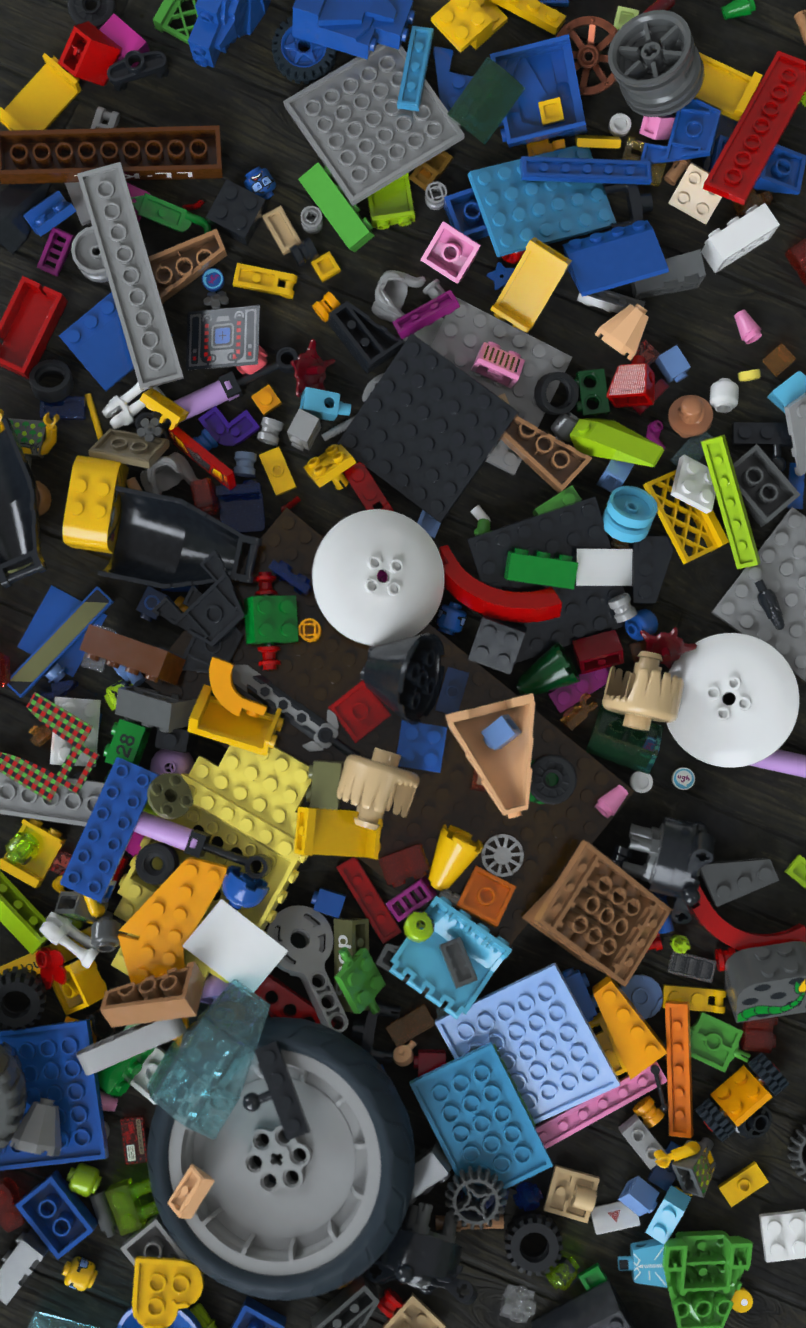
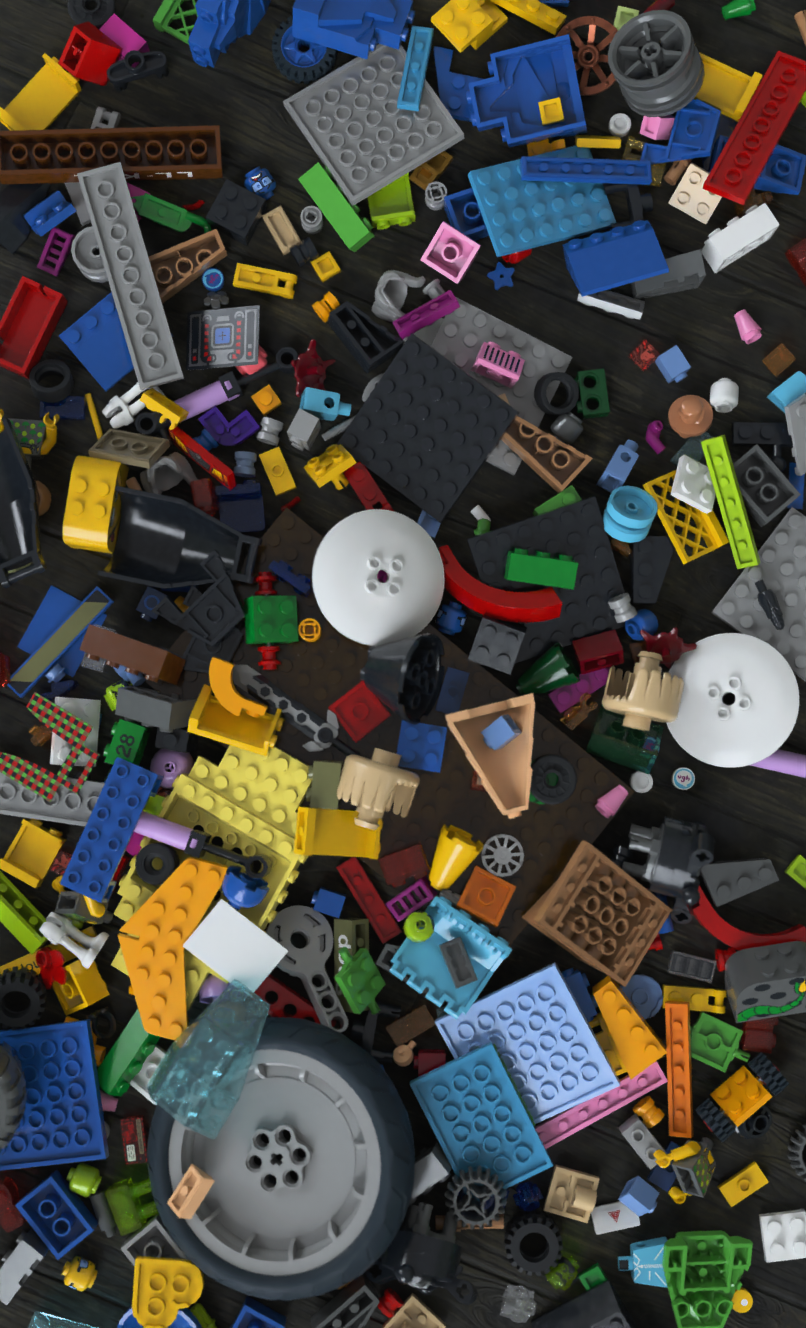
clear neon green head [5,831,40,865] -> none
light grey cone [10,1098,62,1156] -> none
light grey beam [76,1018,187,1075] -> none
dark grey head [91,916,121,952] -> none
medium nougat wedge [100,961,205,1027] -> none
dark grey plant [137,418,163,442] -> none
olive plate [147,773,193,819] -> none
black plate [243,1040,311,1141] -> none
clear green slope [447,57,525,145] -> none
yellow panel [490,237,572,333] -> none
lime wedge [569,418,664,467] -> none
white sticker [576,549,633,586] -> none
light nougat cone [595,303,649,361] -> none
red torso [607,355,655,408] -> none
dark red beam [632,378,669,415] -> none
medium azure brick [645,1185,691,1244] -> none
black hinge [650,1065,669,1112] -> none
lime axle [670,935,691,954] -> none
light yellow tile [738,369,761,382] -> none

